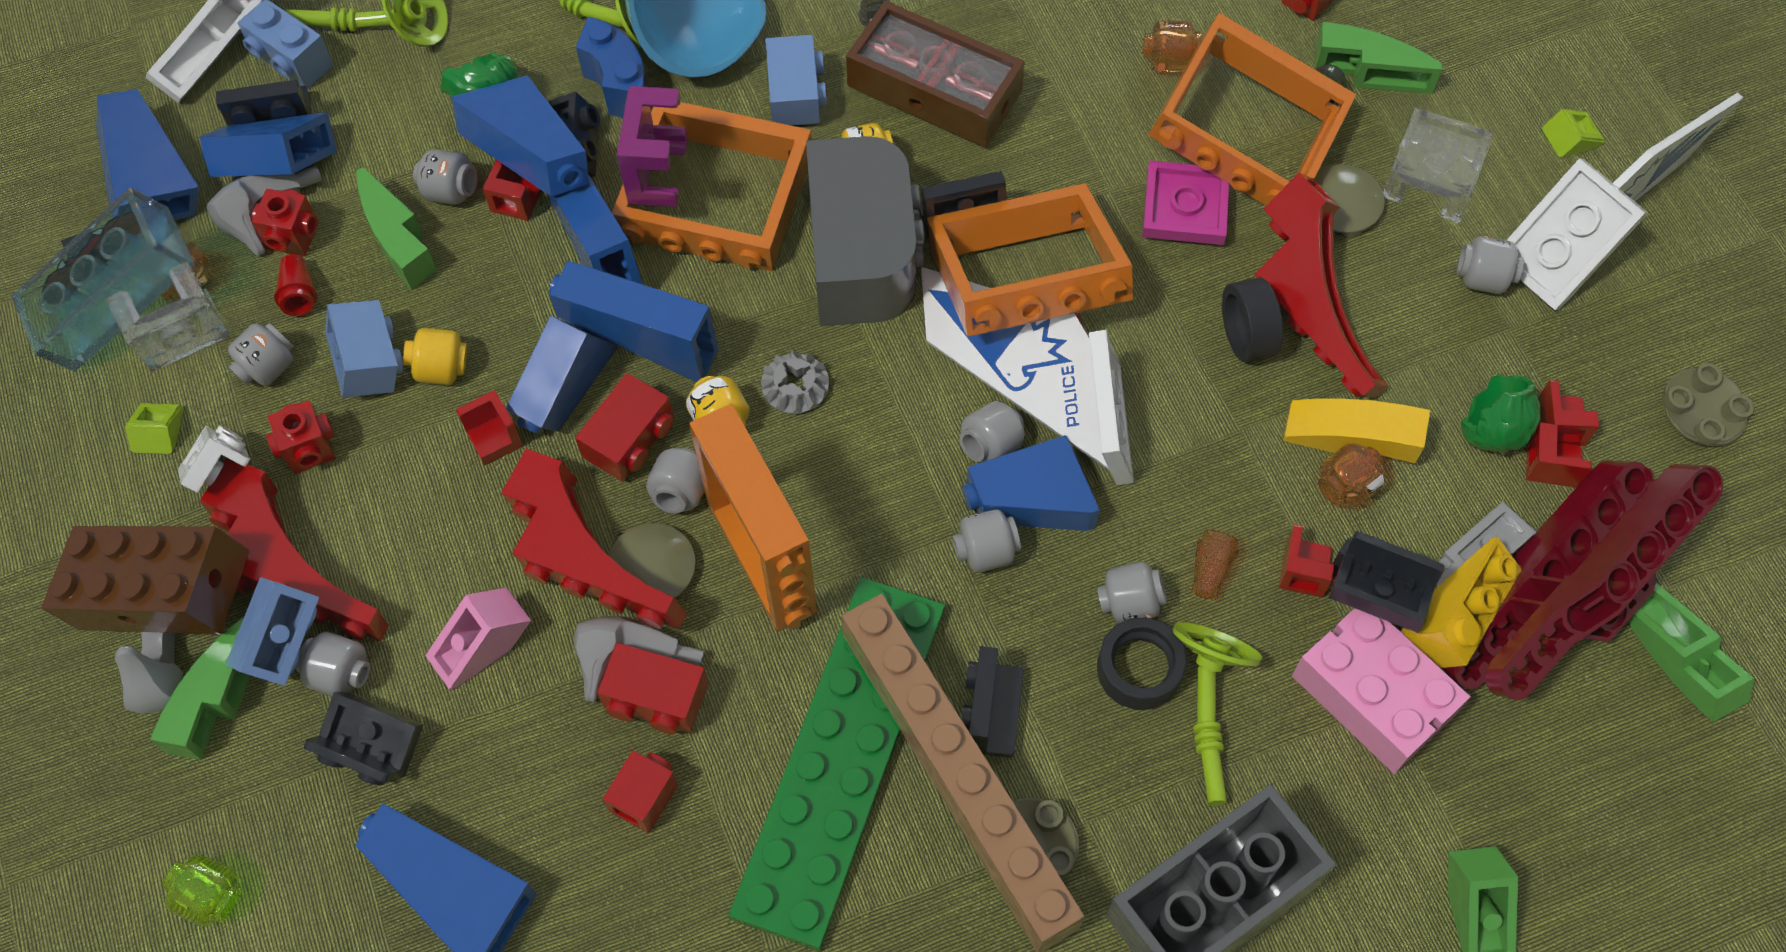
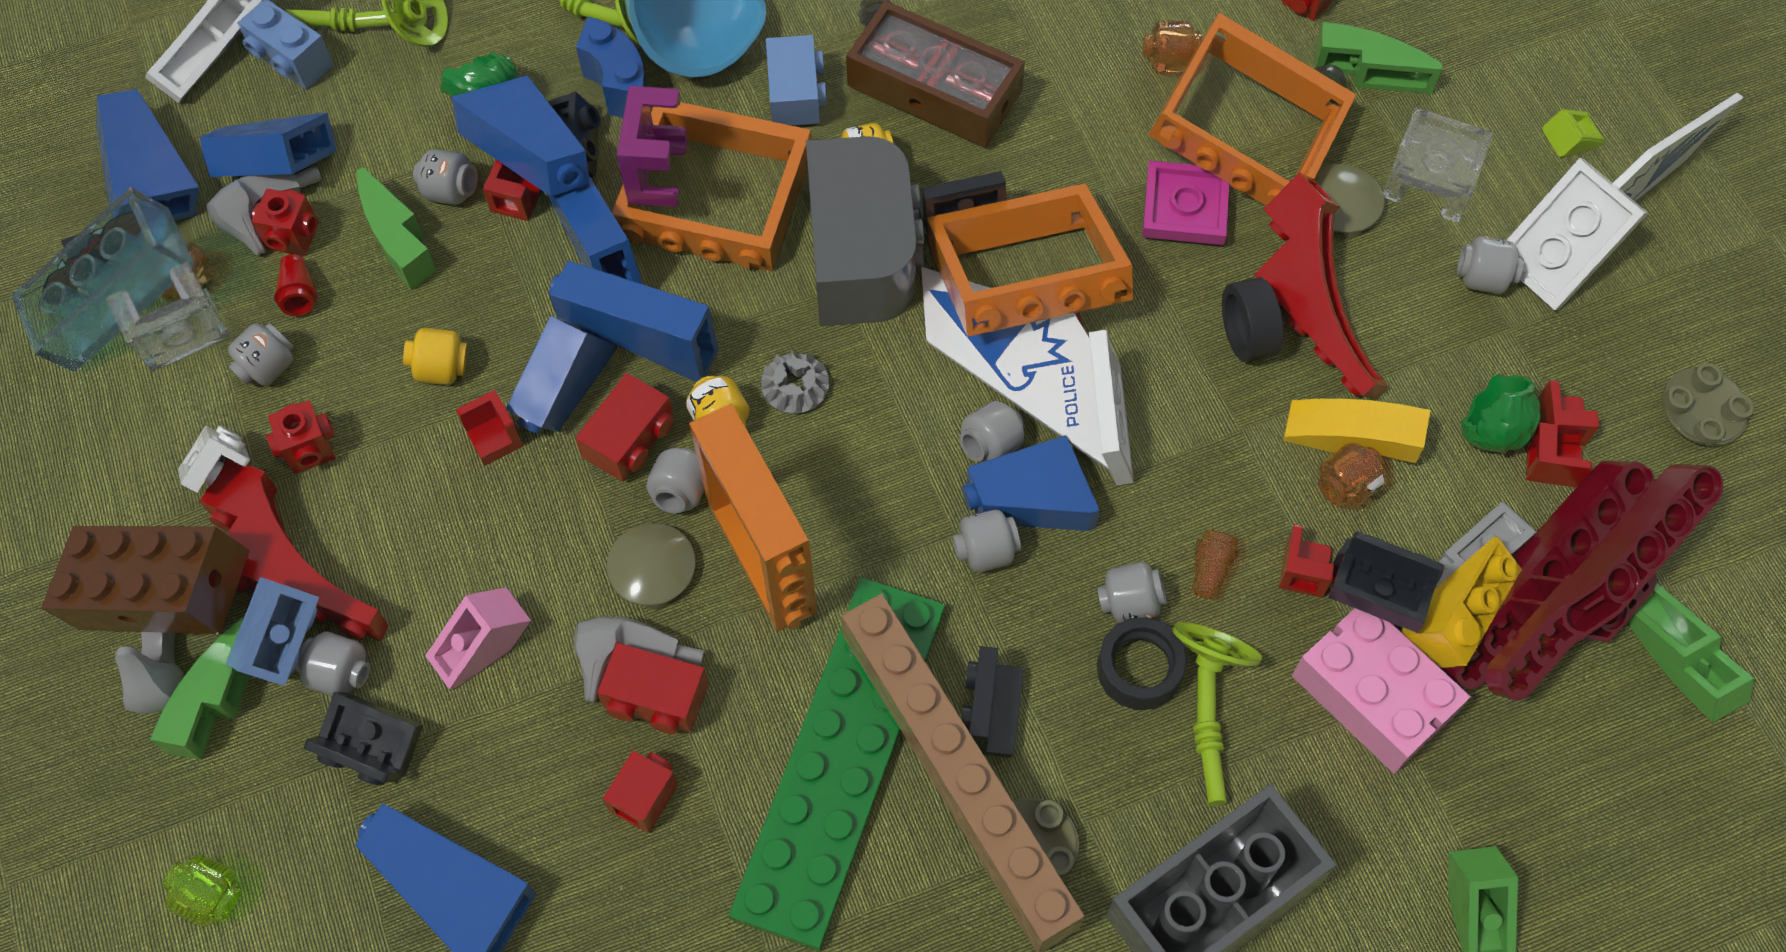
lime slope [125,403,184,454] -> none
black bracket [216,79,311,126] -> none
medium blue brick [325,300,403,398] -> none
red arch [501,448,687,630] -> none

